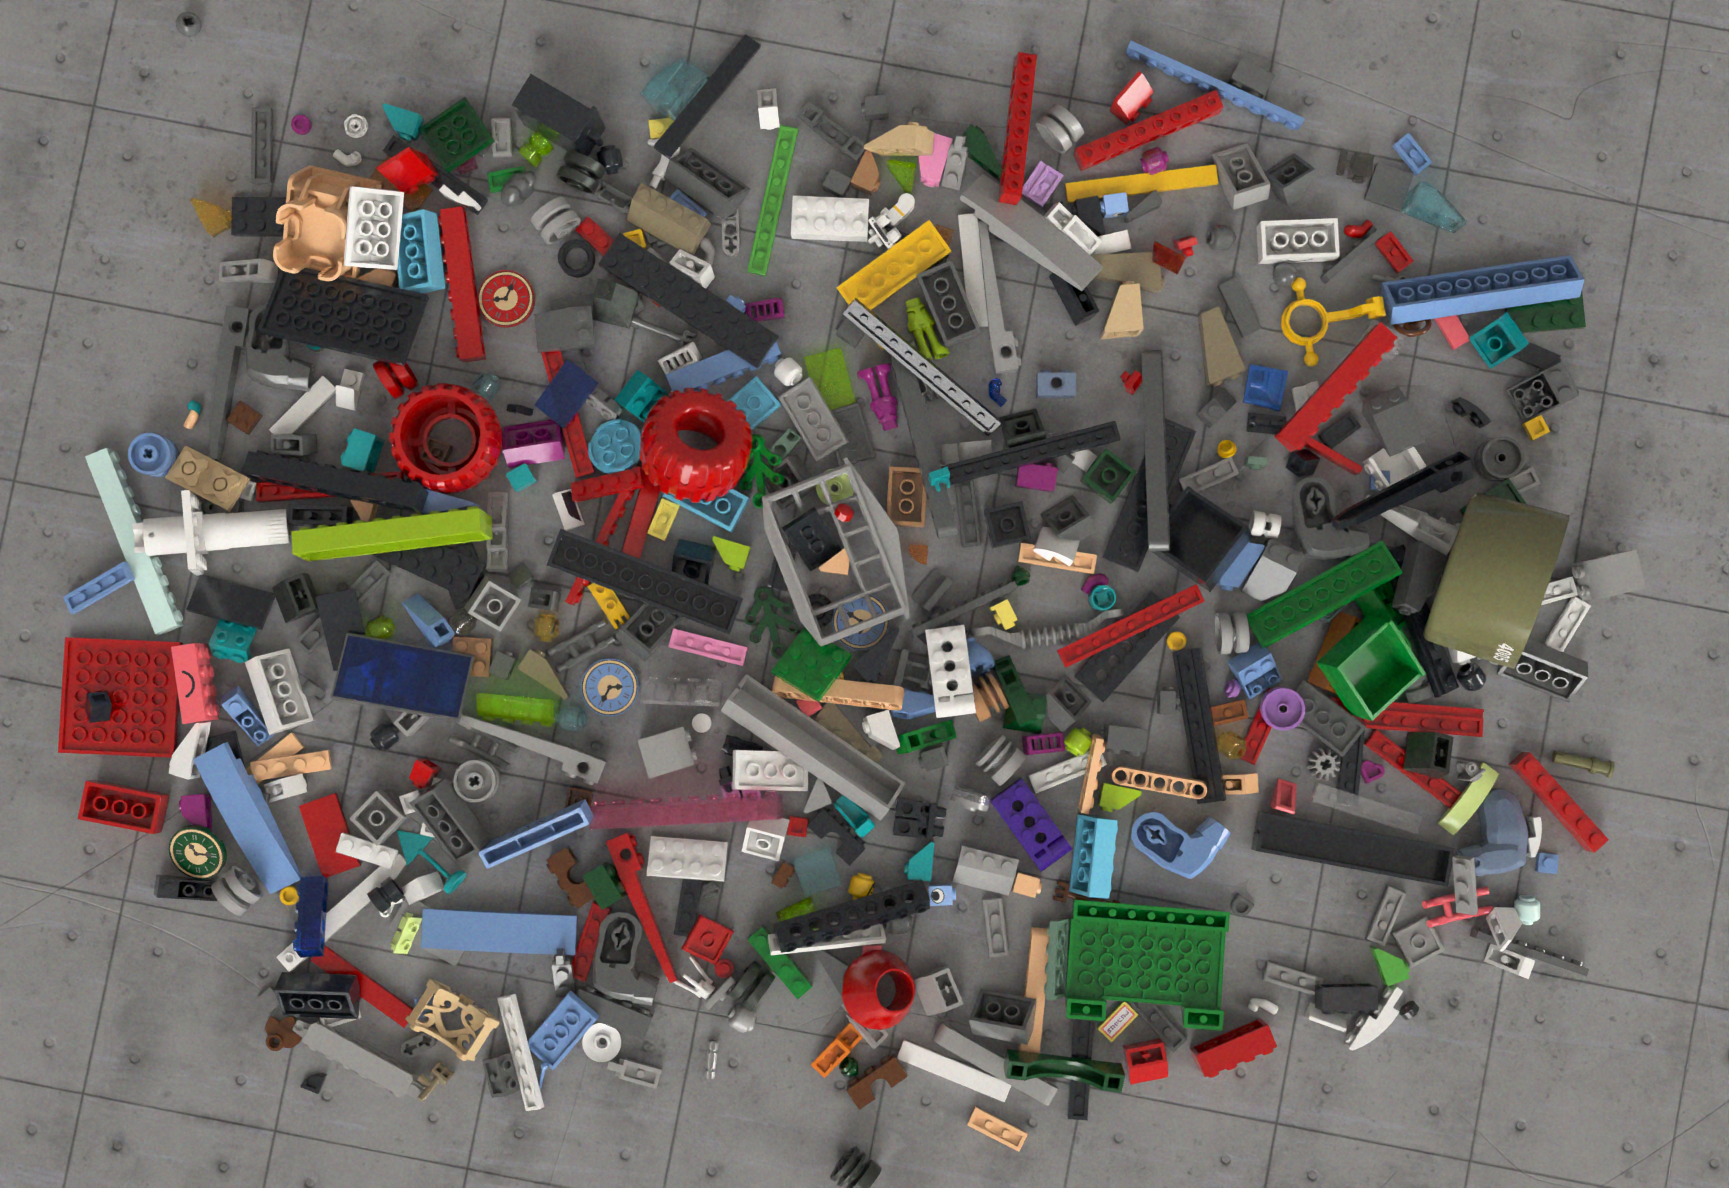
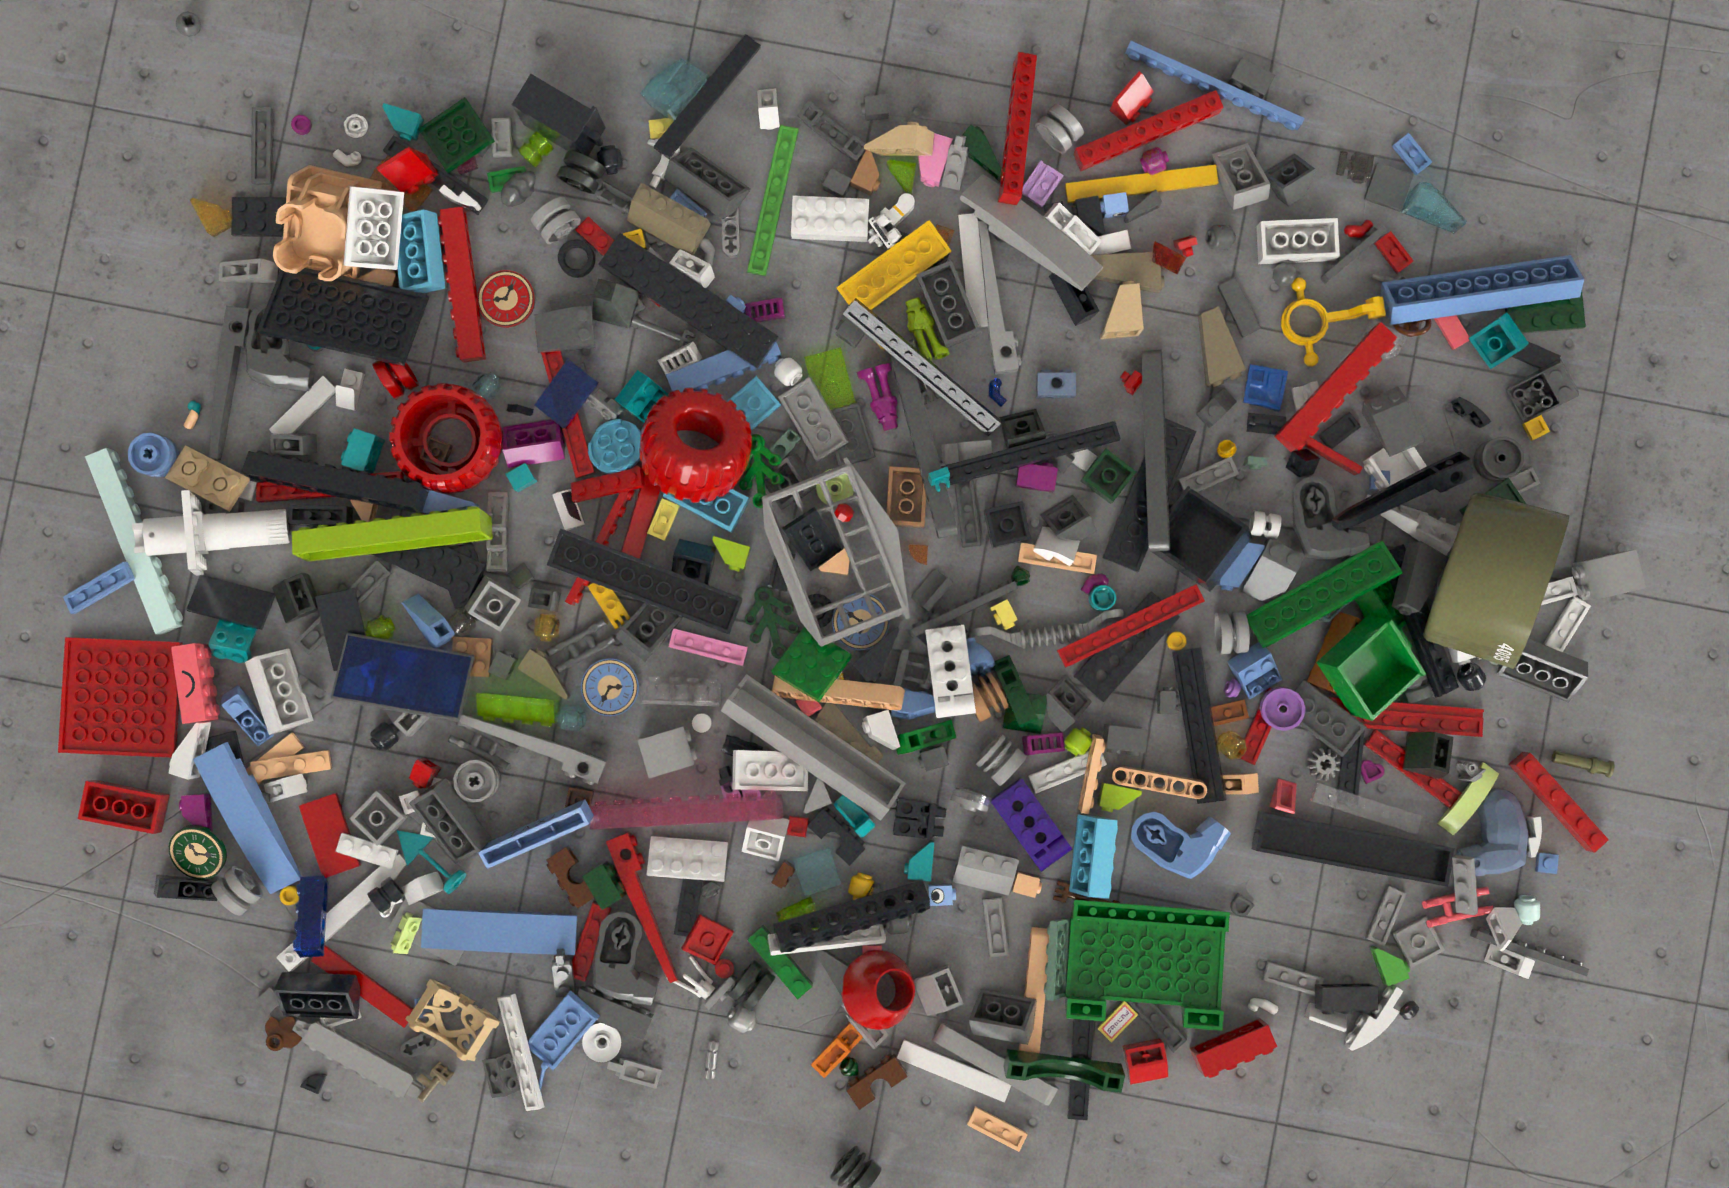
black panel [85,691,112,723] -> none
reddish brown piece [226,401,263,435] -> none

